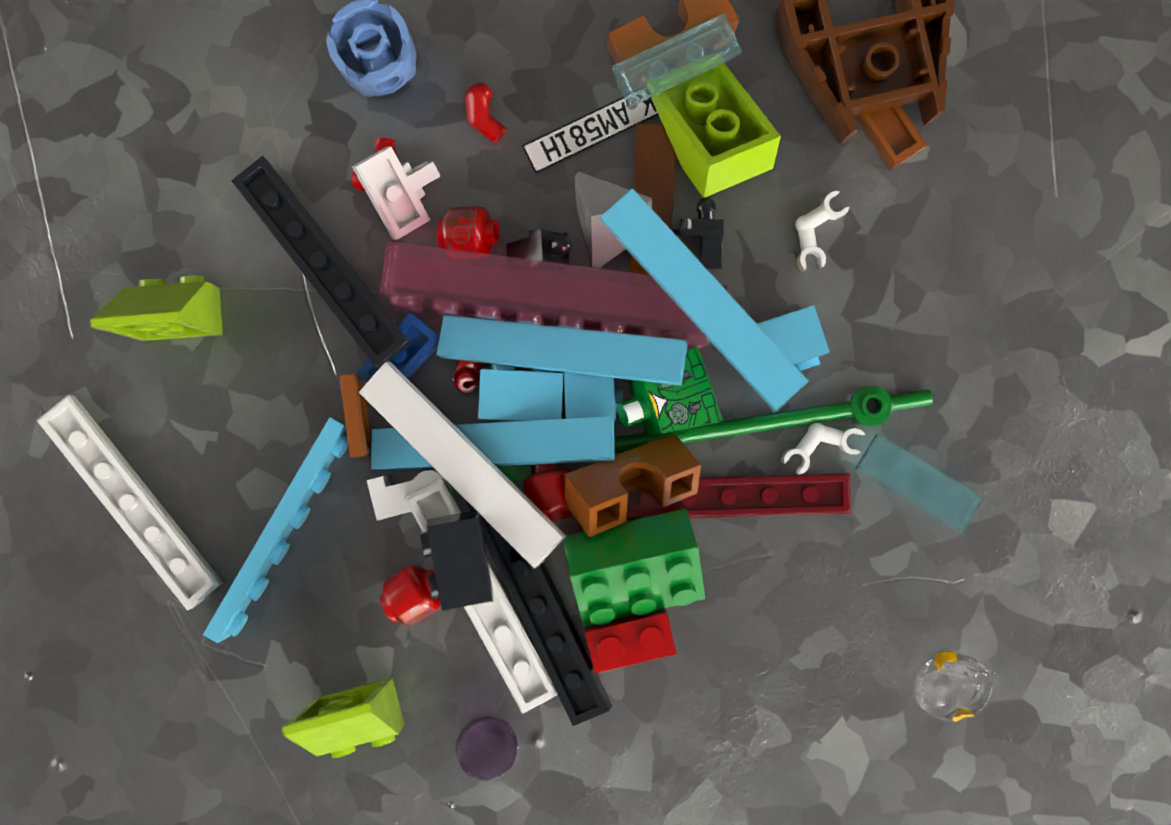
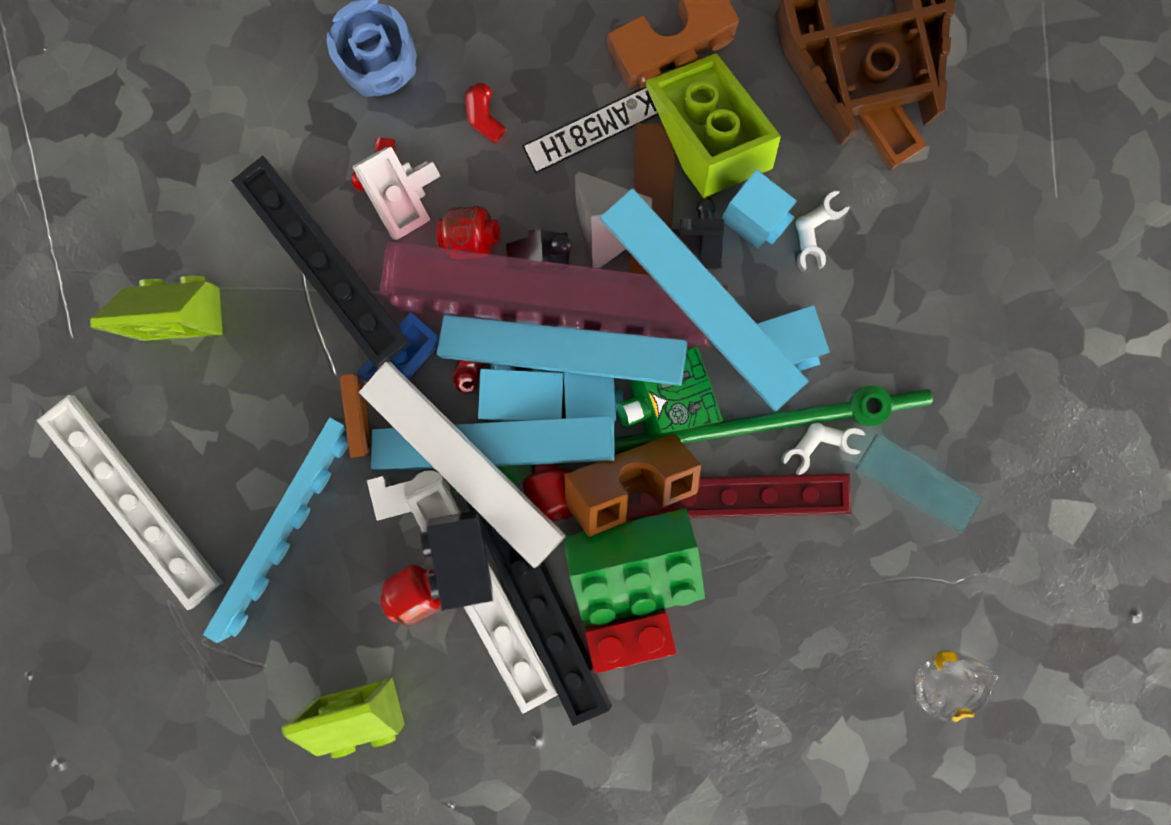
clear purple hair [455,715,519,781] -> none
clear light blue tile [611,13,742,108] -> none
none -> medium azure brick [721,169,797,250]

